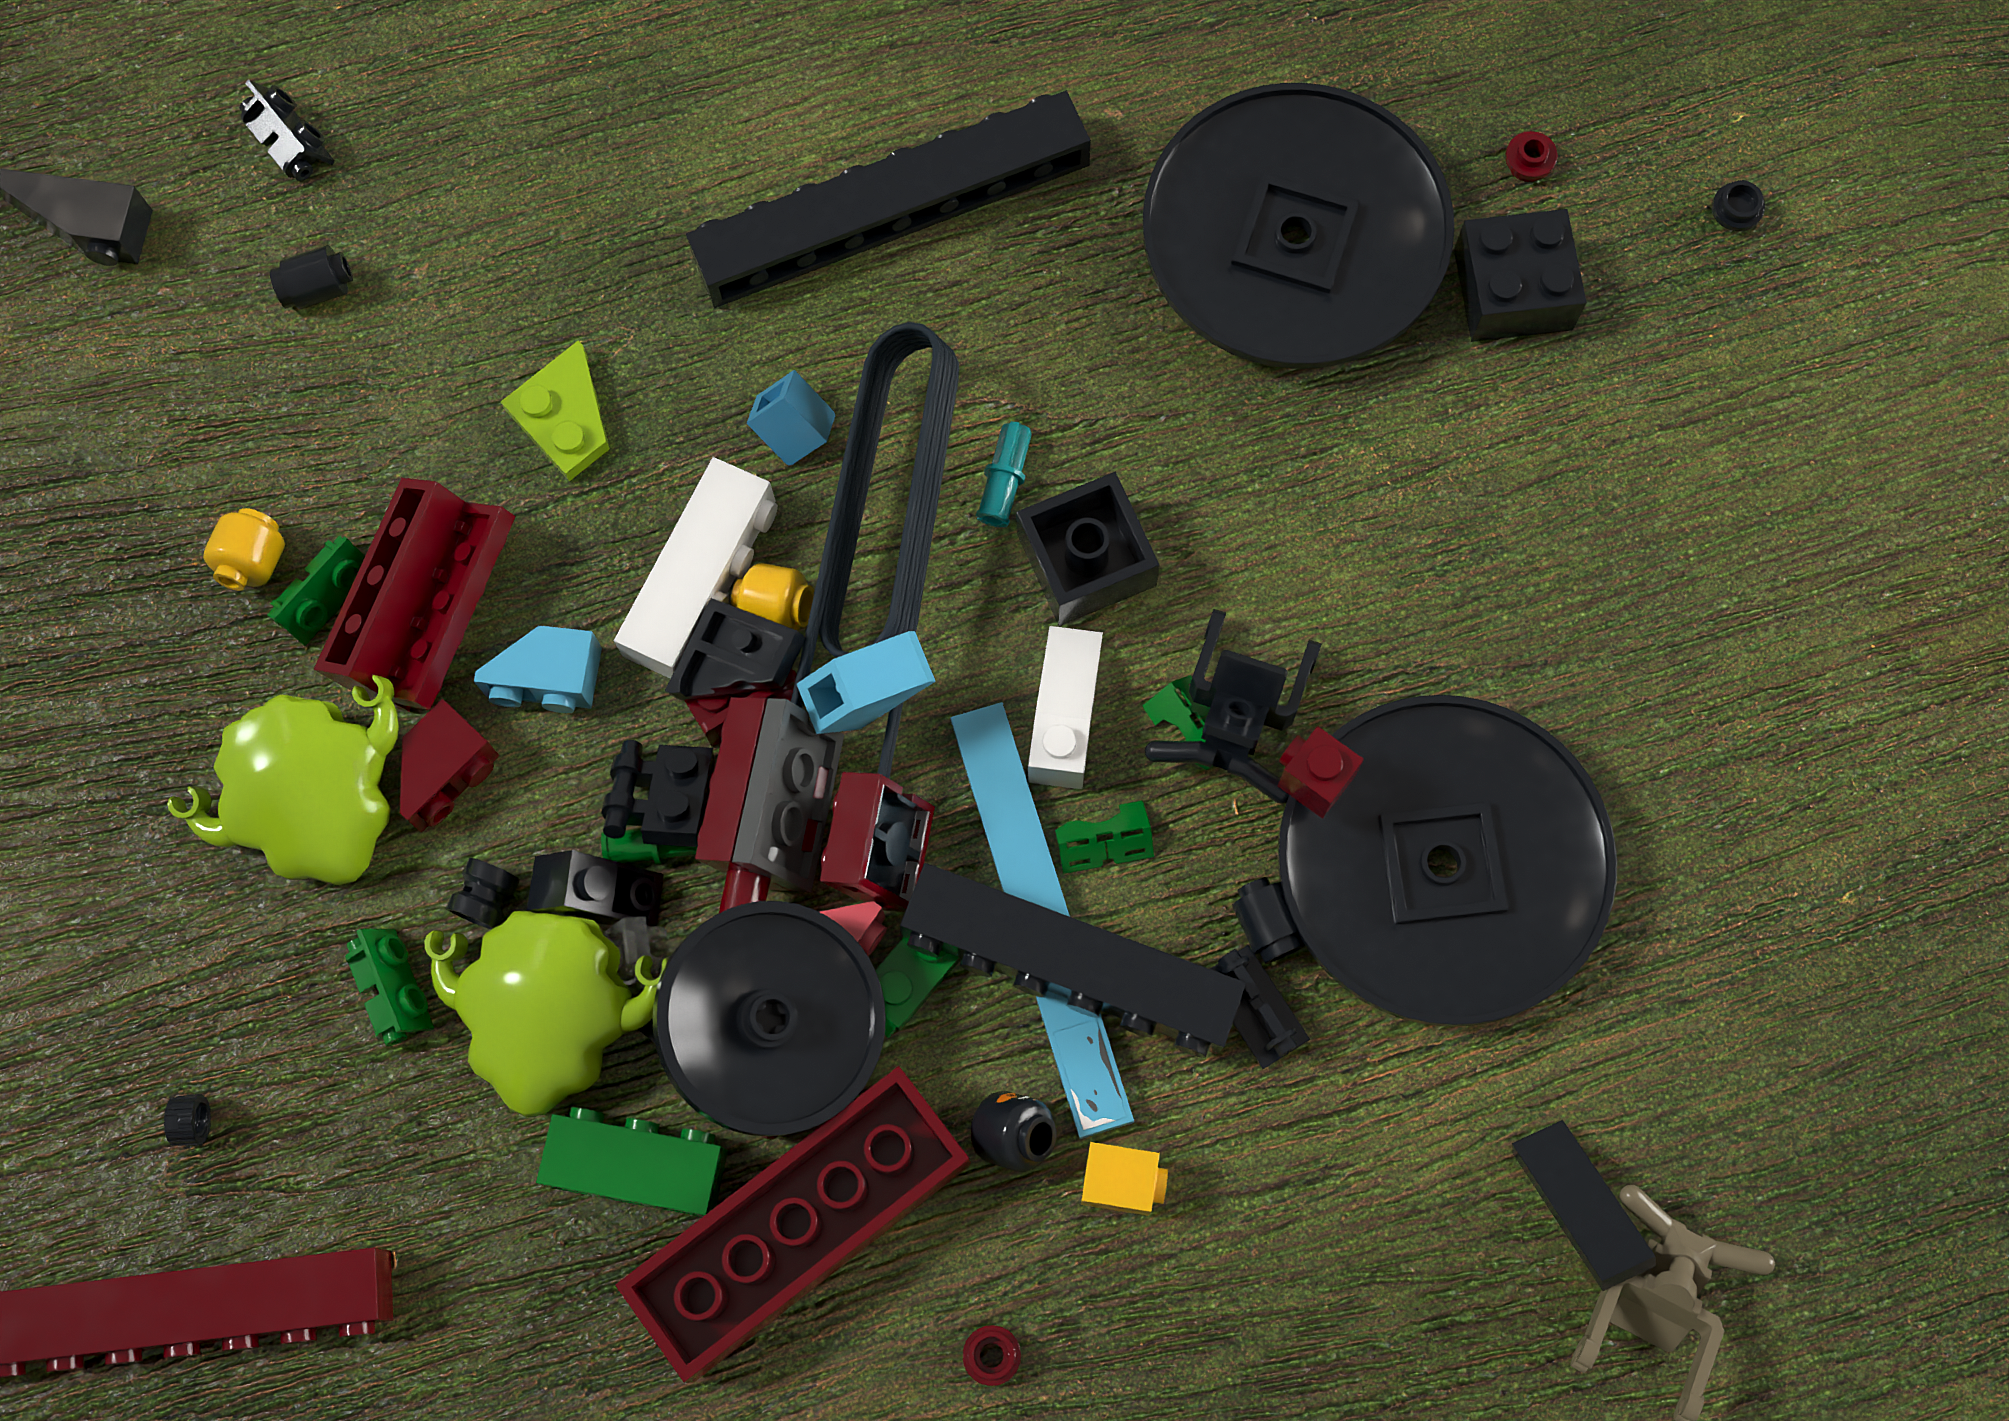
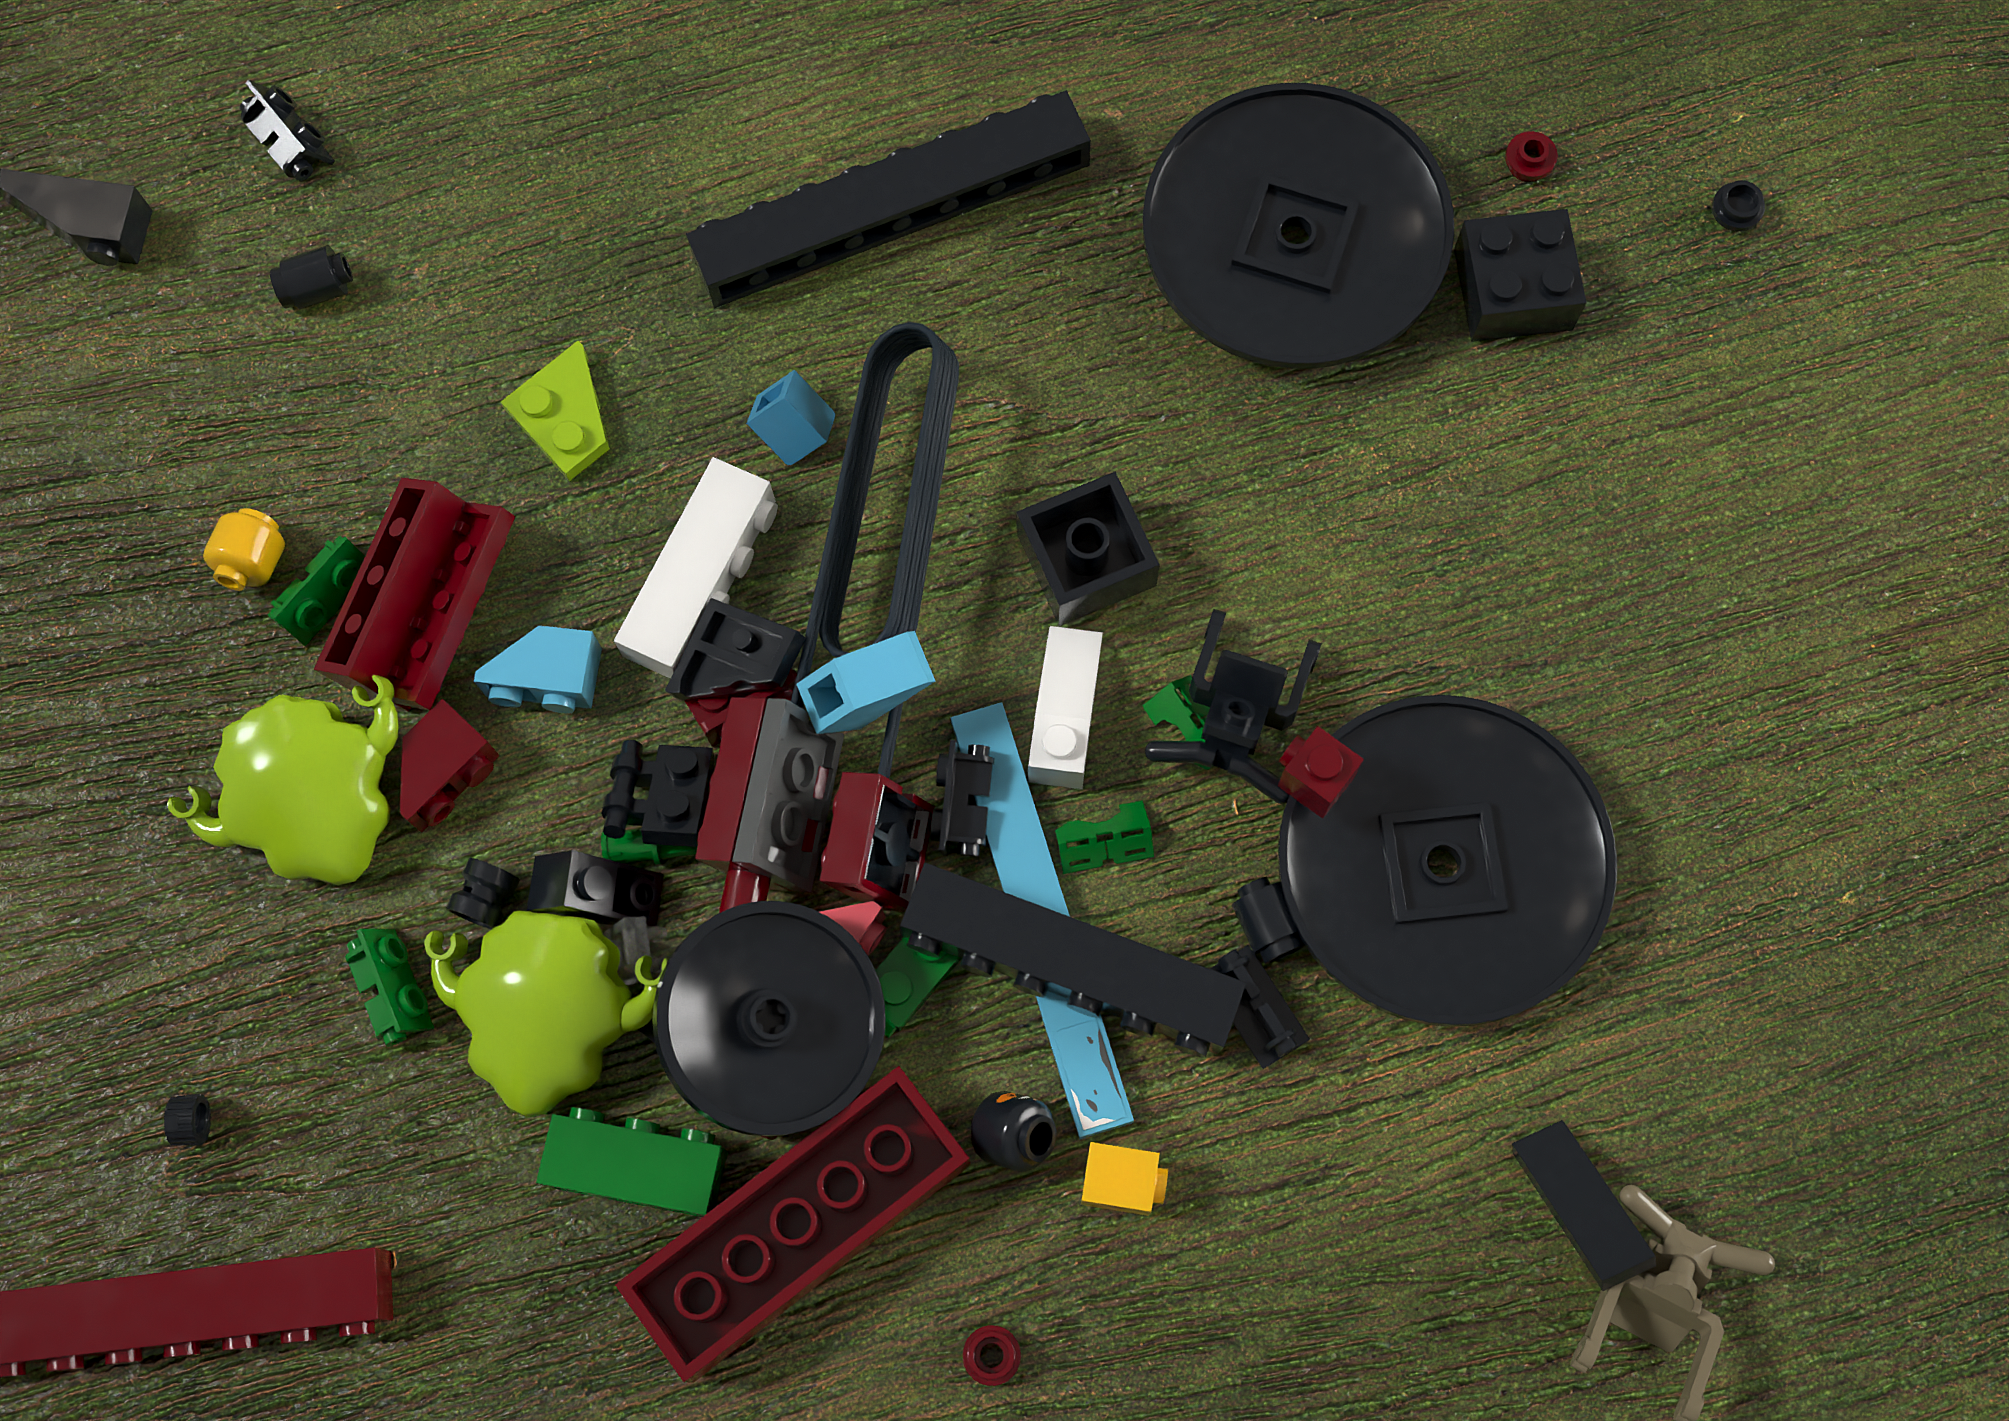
yellow head [731,563,814,631] -> none
teal axle [976,421,1032,527] -> none
none -> black hinge [930,740,995,857]

